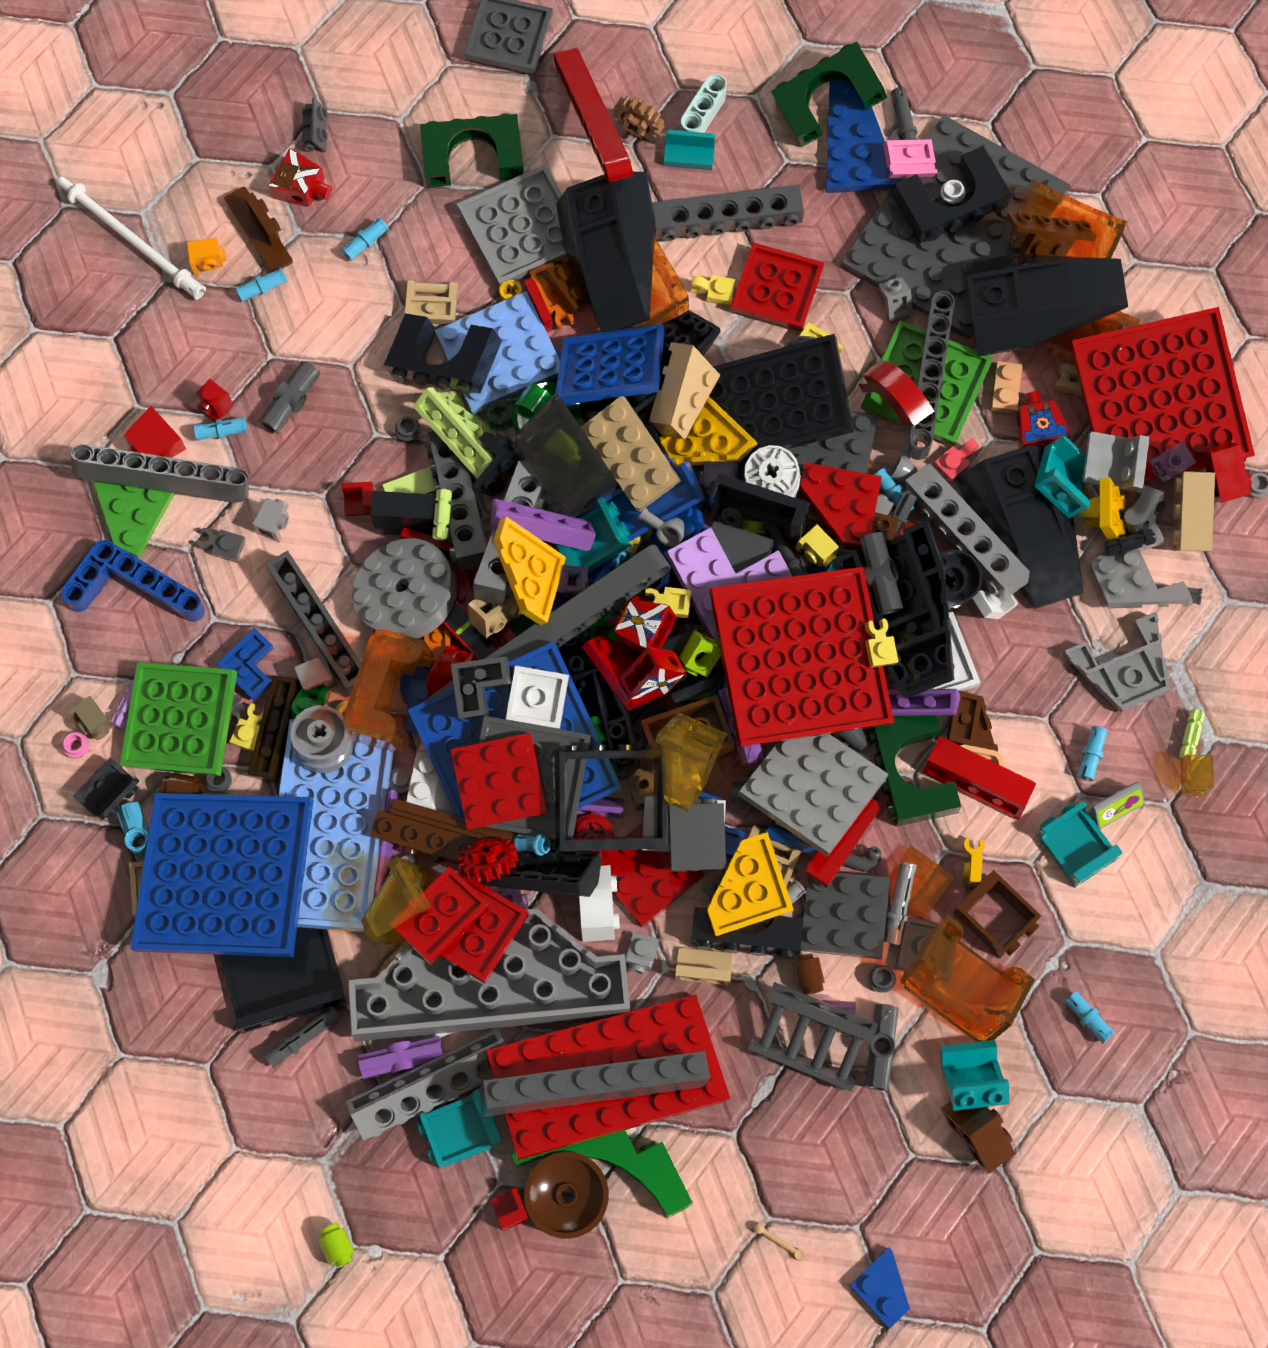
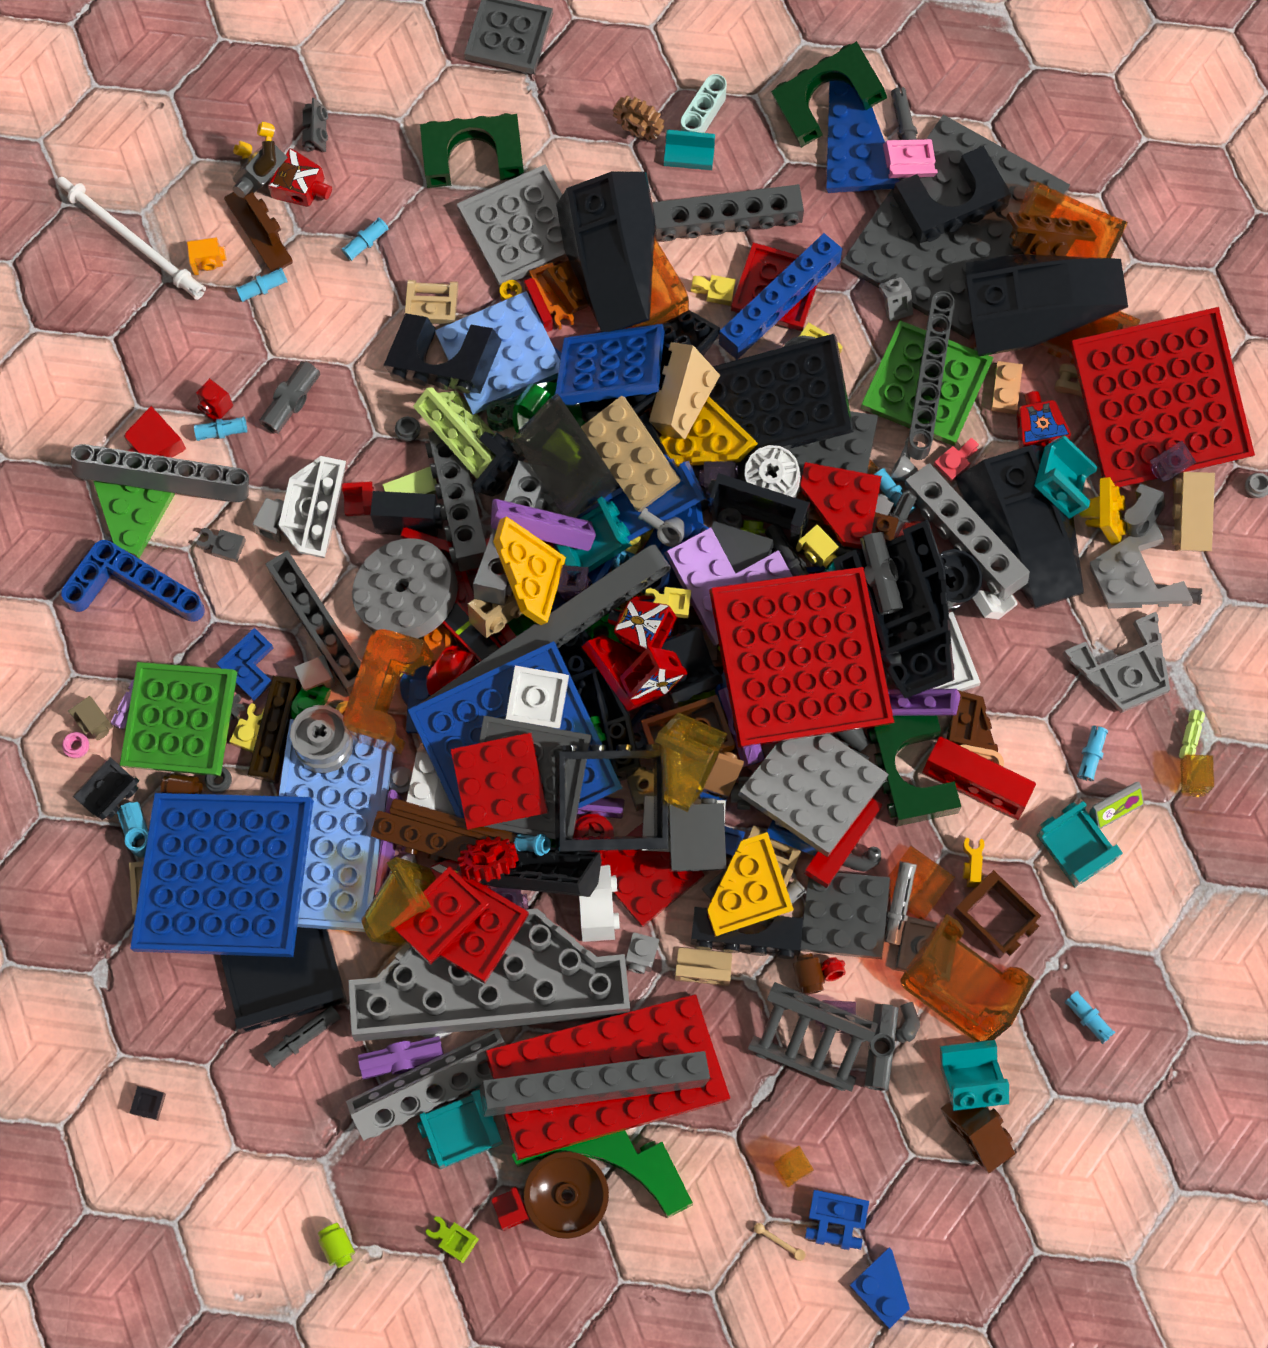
yellowish green axle [433,489,452,540] -> none
dark grey brick [451,656,512,719] -> none
red beam [554,47,633,183] -> none
lime brick [679,630,721,677] -> none
red arch [858,361,934,426] -> none
light yellow plate [865,619,898,668] -> none
dark grey plate [868,965,896,993] -> none
white plate [940,180,966,204] -> none
light grey bracket [1082,432,1149,491] -> none
black axle [1105,529,1156,556] -> none
red brick [1202,442,1252,503] -> none
none -> black plate [130,1086,166,1121]
none -> torso [233,122,288,198]
none -> white wedge [279,456,346,558]
none -> lime plate [425,1216,479,1263]
none -> medium nougat slope [697,752,744,799]
none -> blue brick [719,233,842,360]
none -> clear yellow brick [774,1146,814,1188]
none -> blue plate [805,1190,869,1250]
none -> red plate [821,957,846,981]
none -> dark grey arm [895,1002,920,1043]

